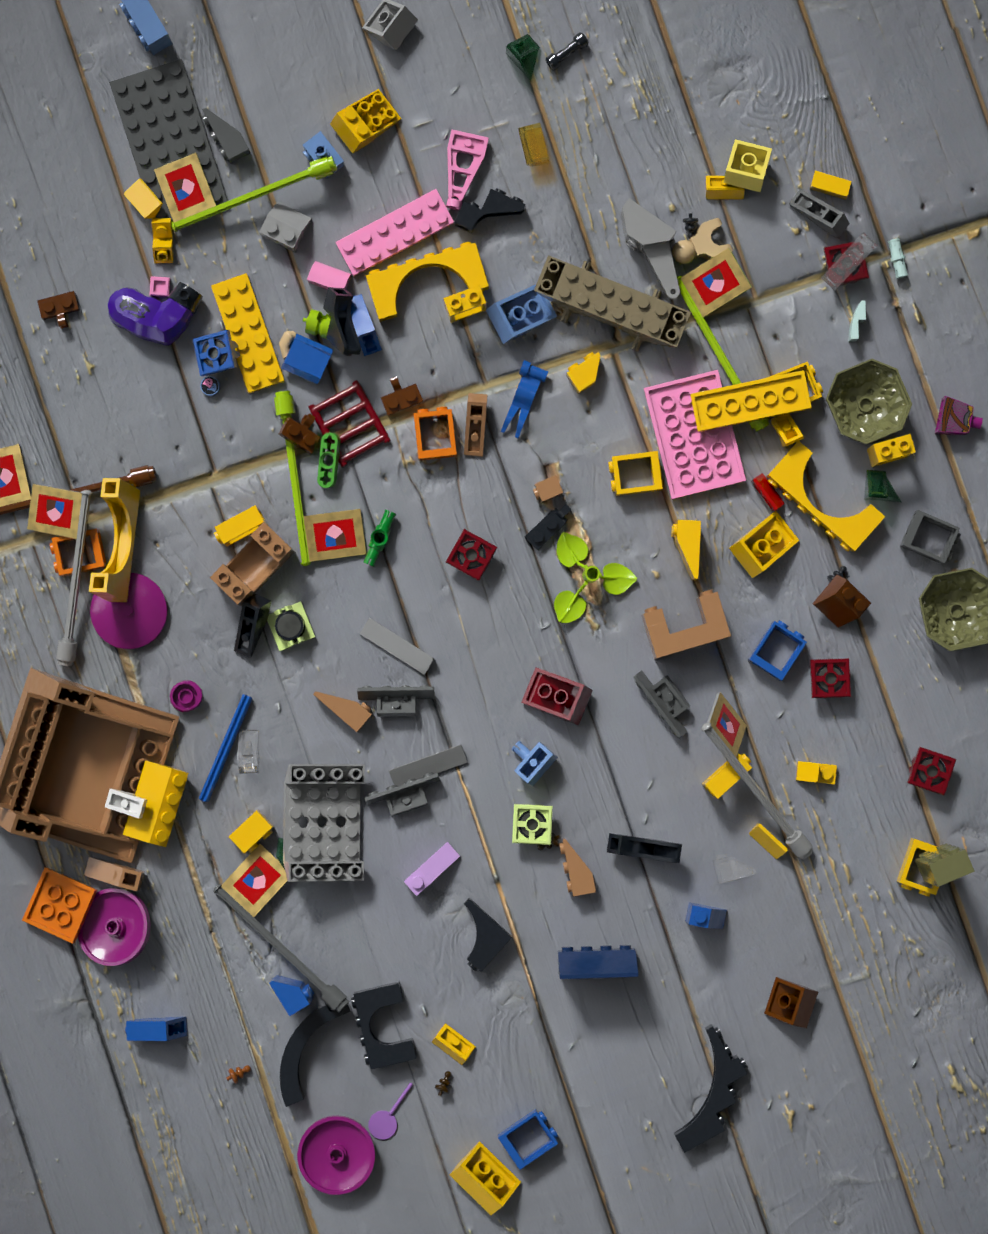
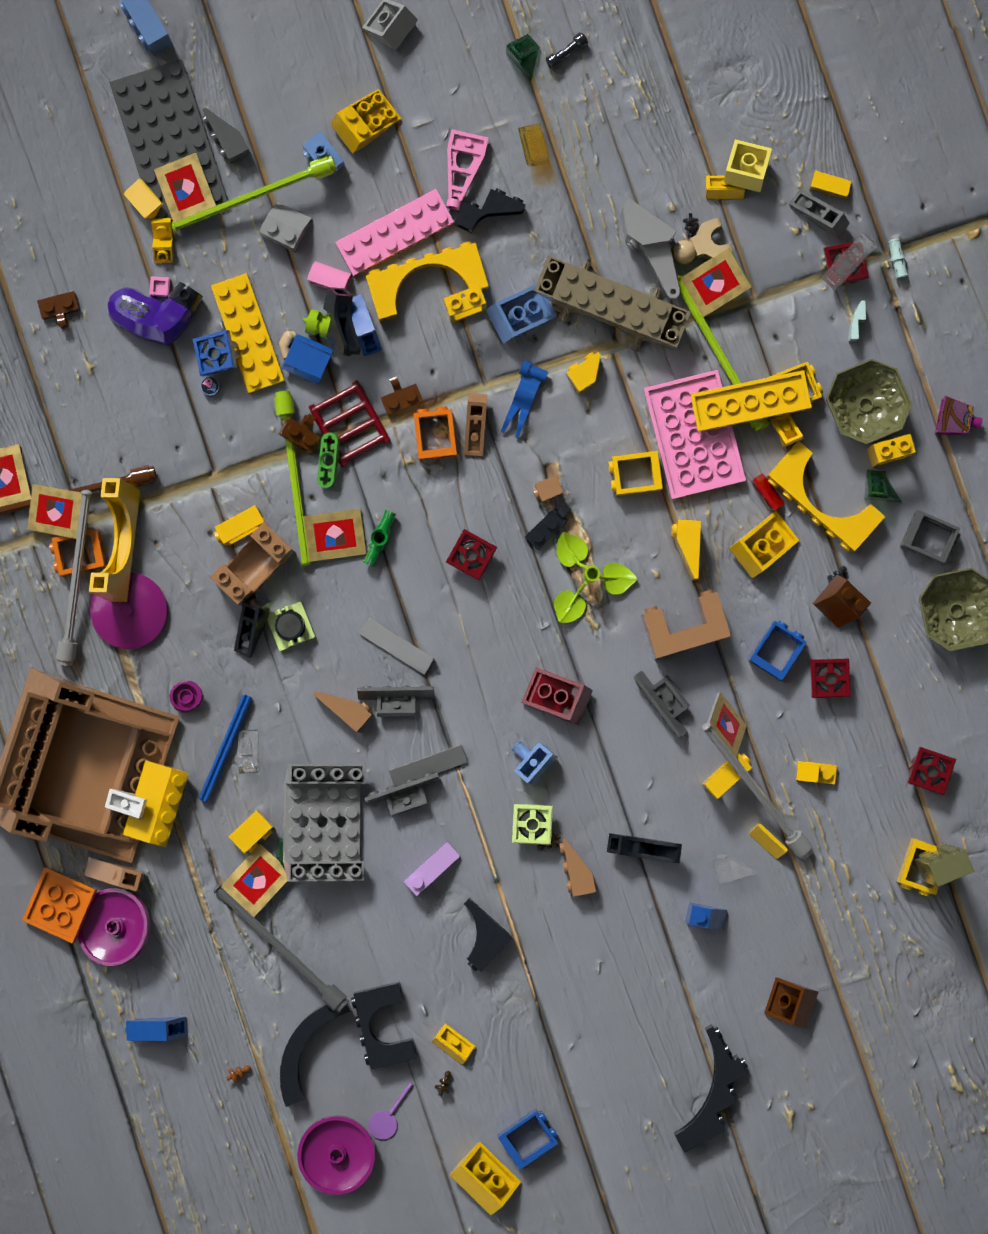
blue slope [269,975,314,1017] -> none
dark blue slope [558,945,638,979] -> none

